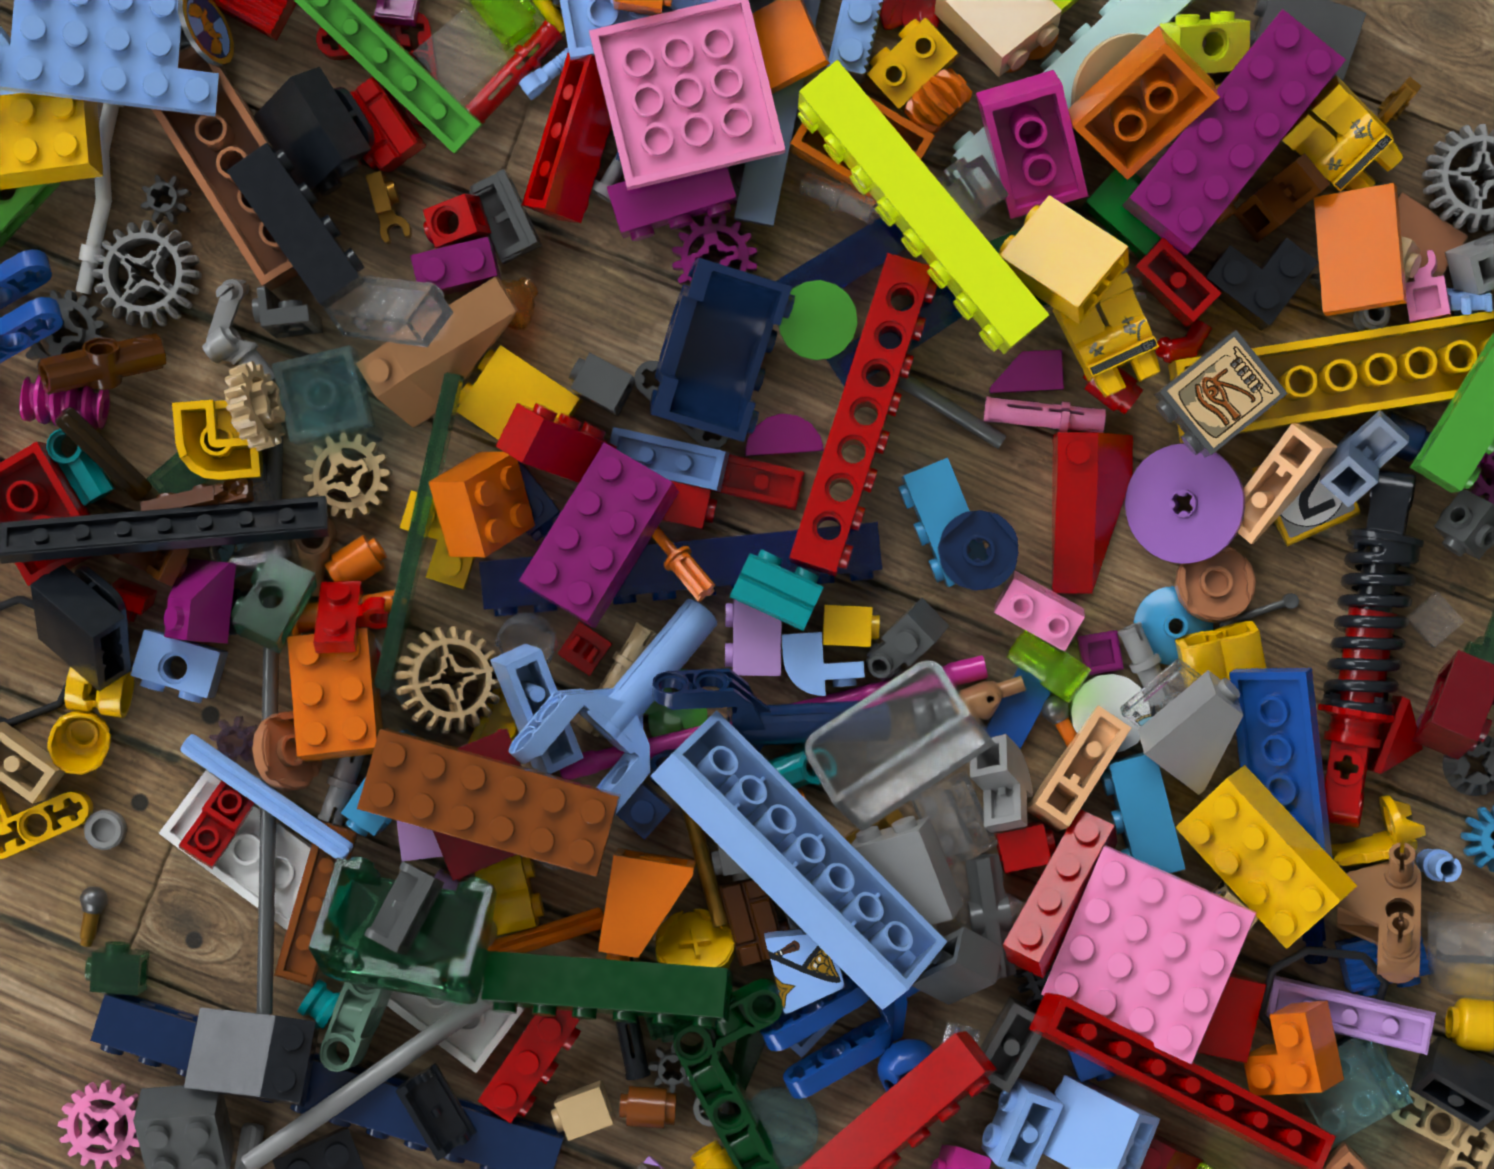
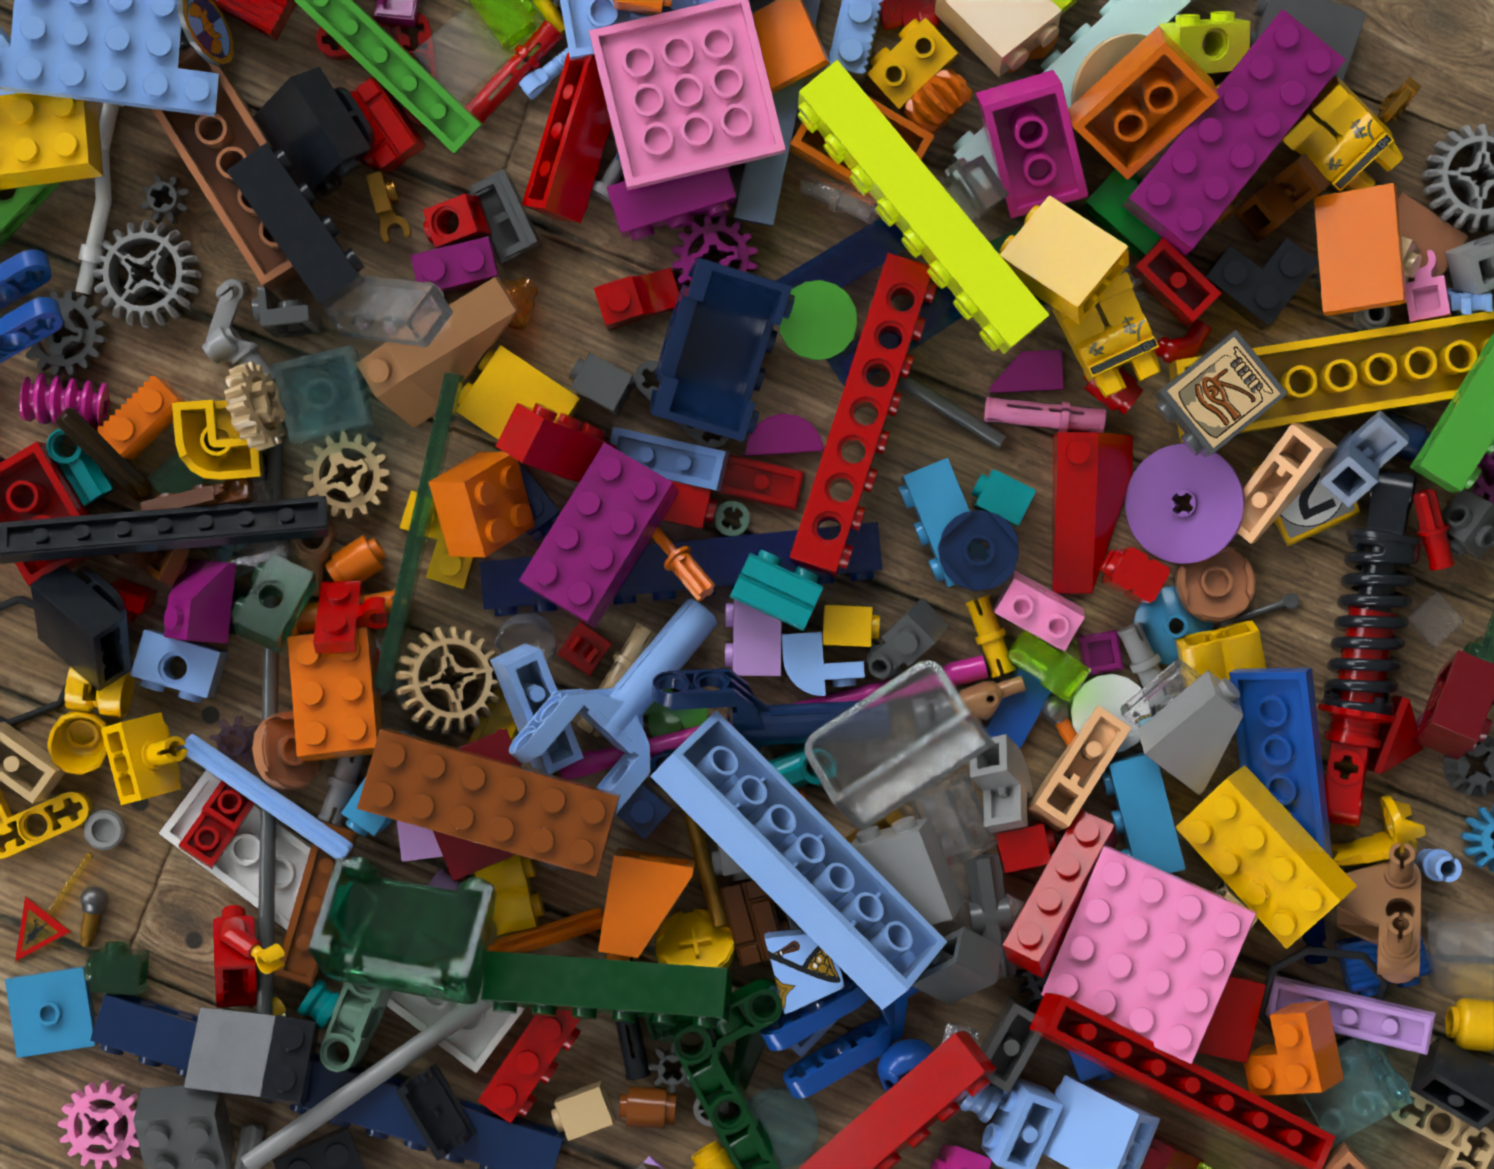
reddish brown piece [38,333,166,395] -> none
dark grey hinge [364,861,445,956] -> none
none -> dark azure plate [5,965,99,1058]
none -> piece [15,852,93,962]
none -> orange brick [98,376,187,460]
none -> yellow brick [100,712,187,805]
none -> red torso [213,905,286,1017]
none -> red arch [594,267,679,331]
none -> sand green bush [715,501,750,537]
none -> light blue wheel [958,1085,1003,1124]
none -> yellow pin [965,595,1016,678]
none -> teal brick [970,469,1036,527]
none -> red brick [1099,547,1170,603]
none -> red axle [1412,489,1455,571]

